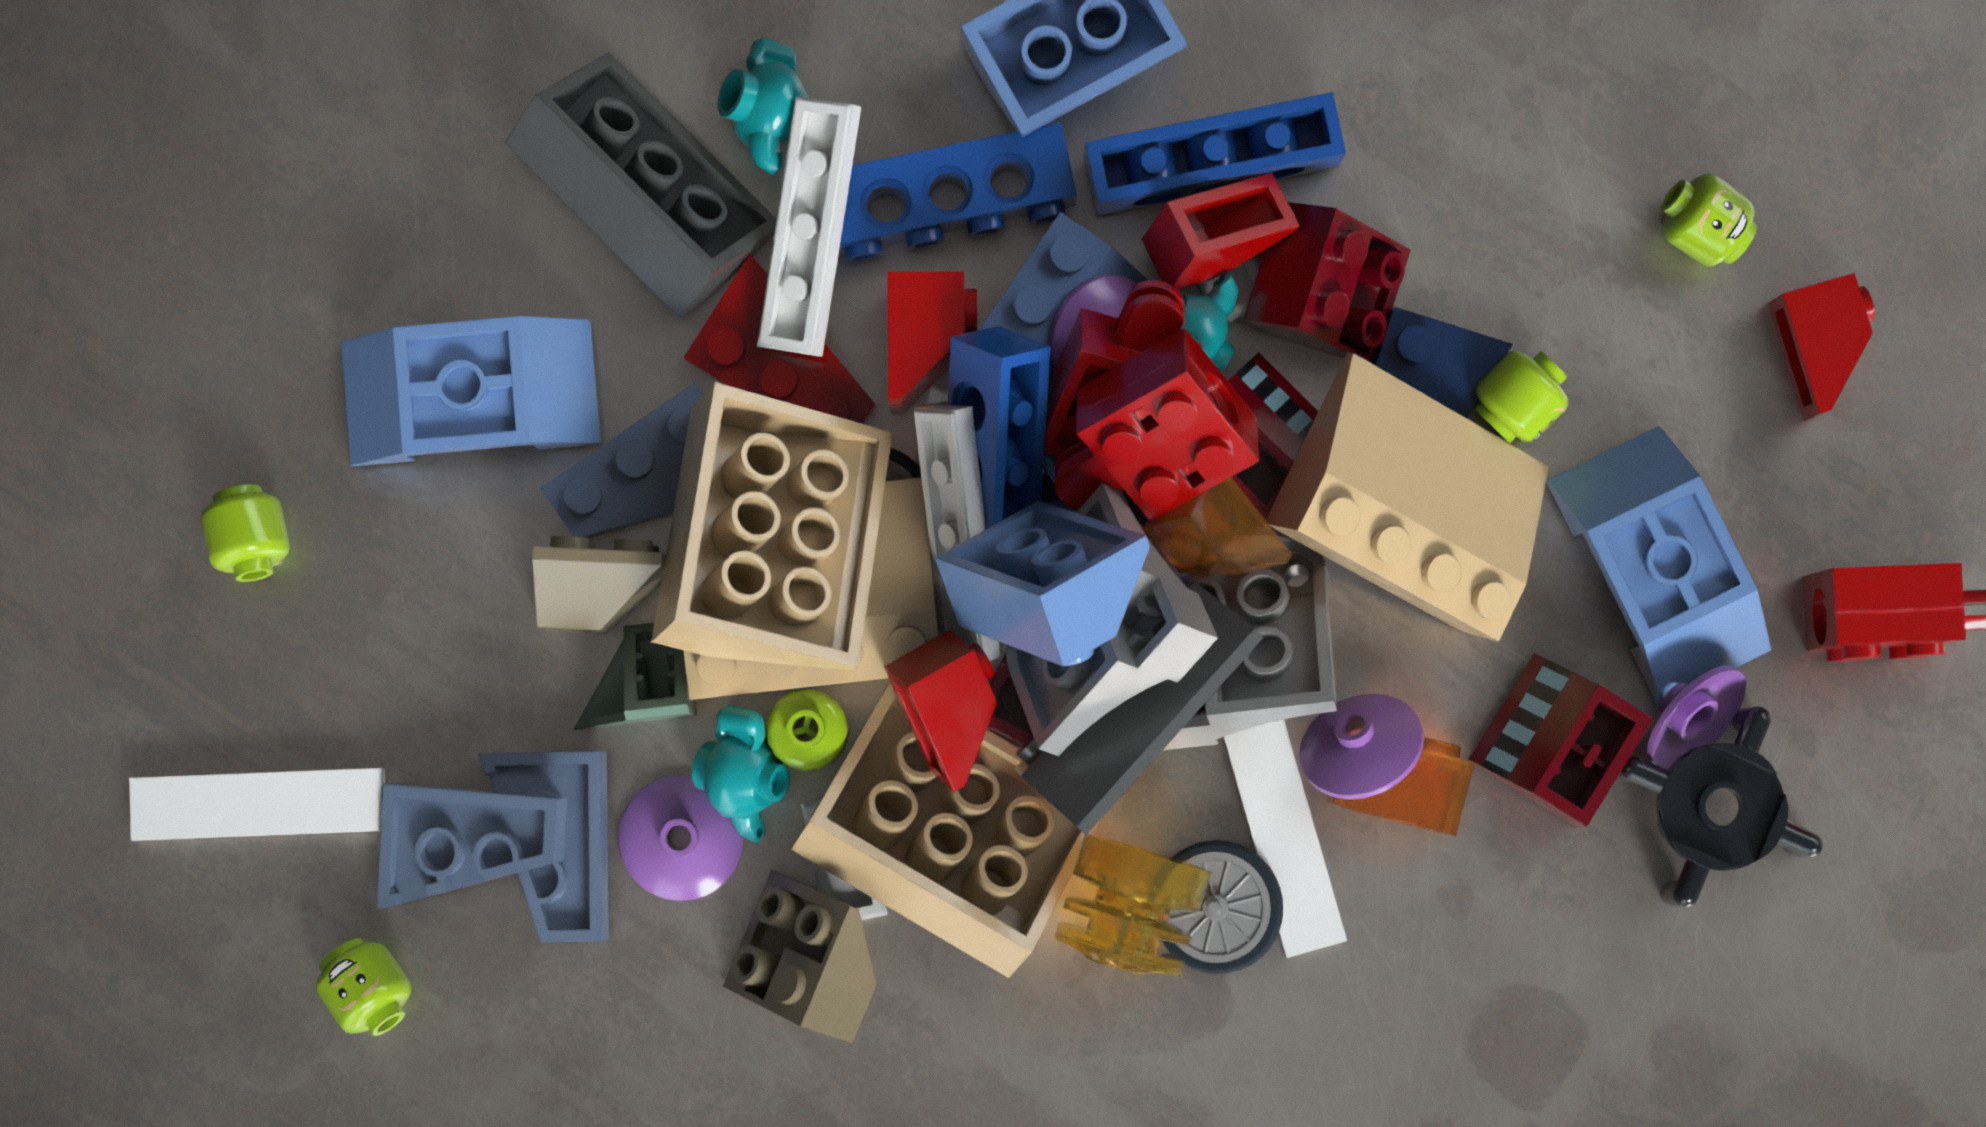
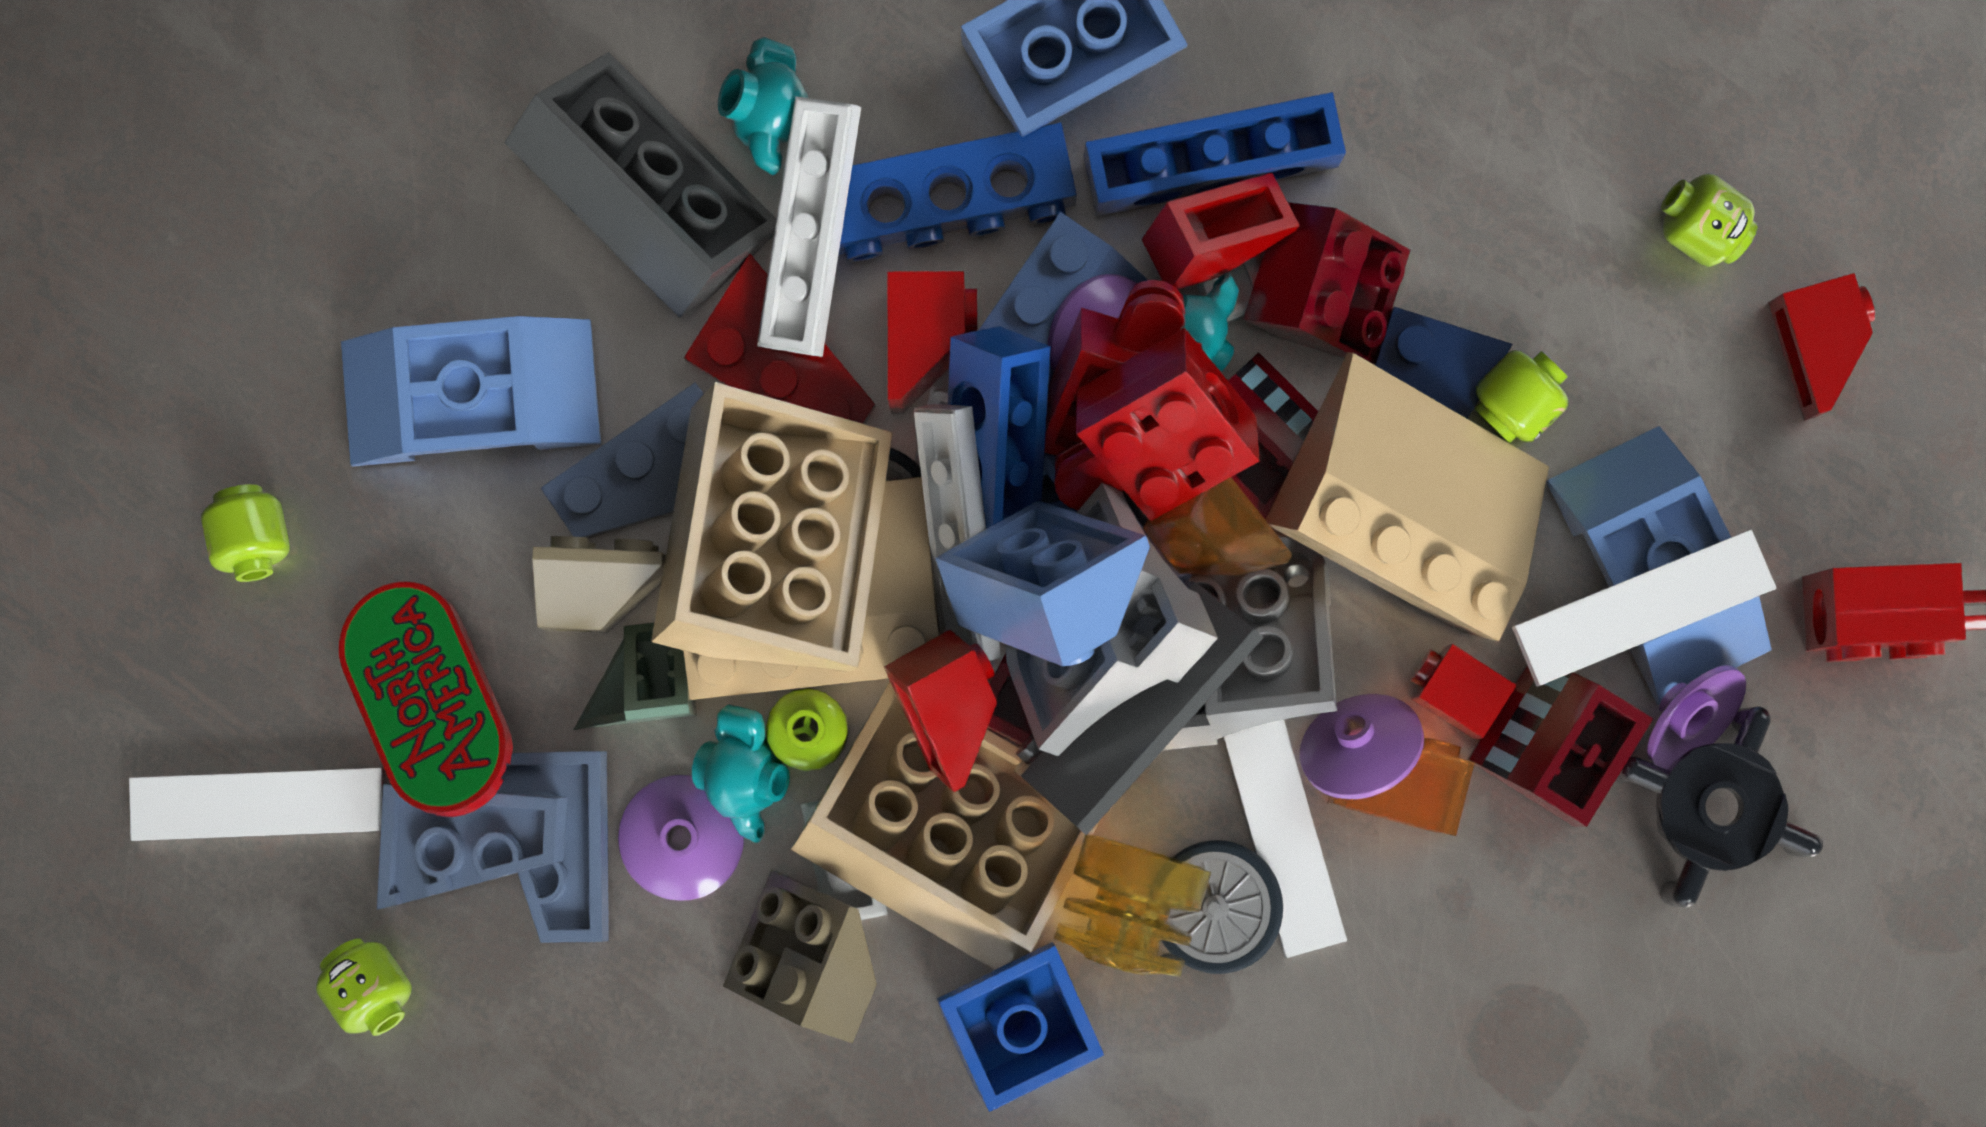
none -> tile [339,581,513,817]
none -> blue slope [937,942,1104,1112]
none -> red brick [1411,644,1517,740]
none -> white tile [1512,529,1777,686]

